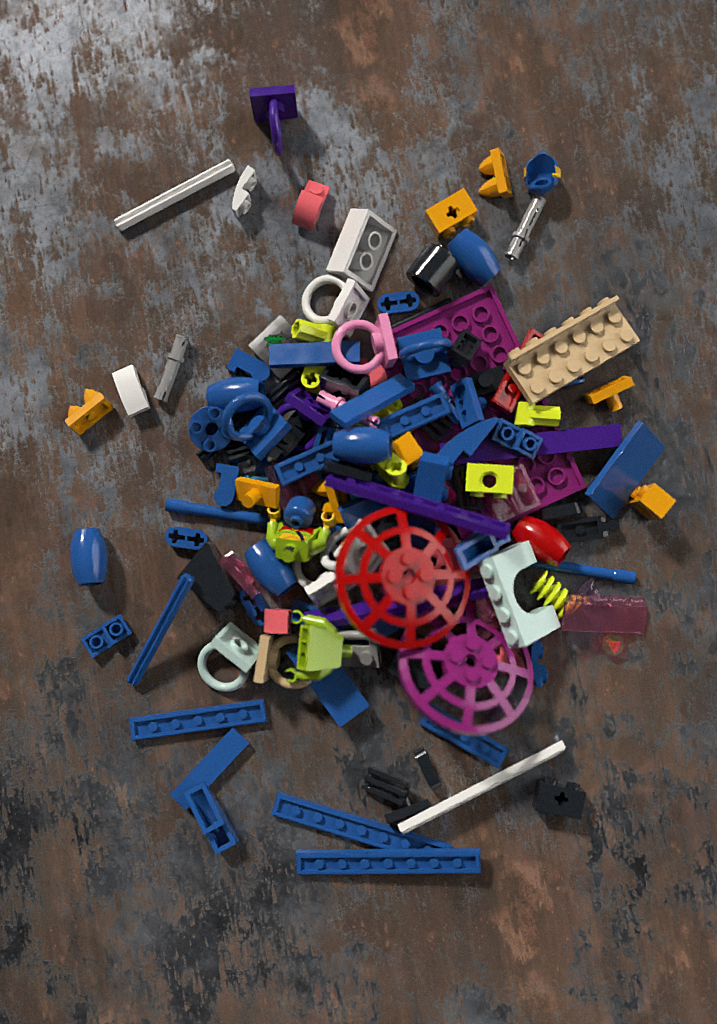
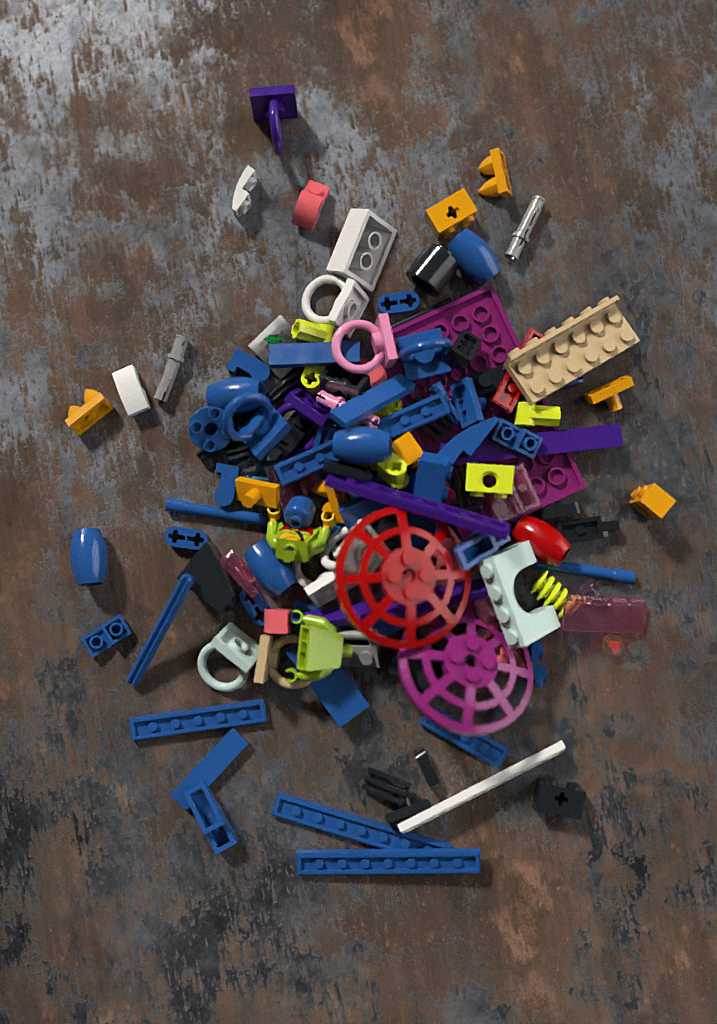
white axle [114,159,235,231] -> none
blue hair [523,151,561,196] -> none
blue tile [584,421,665,519] -> none

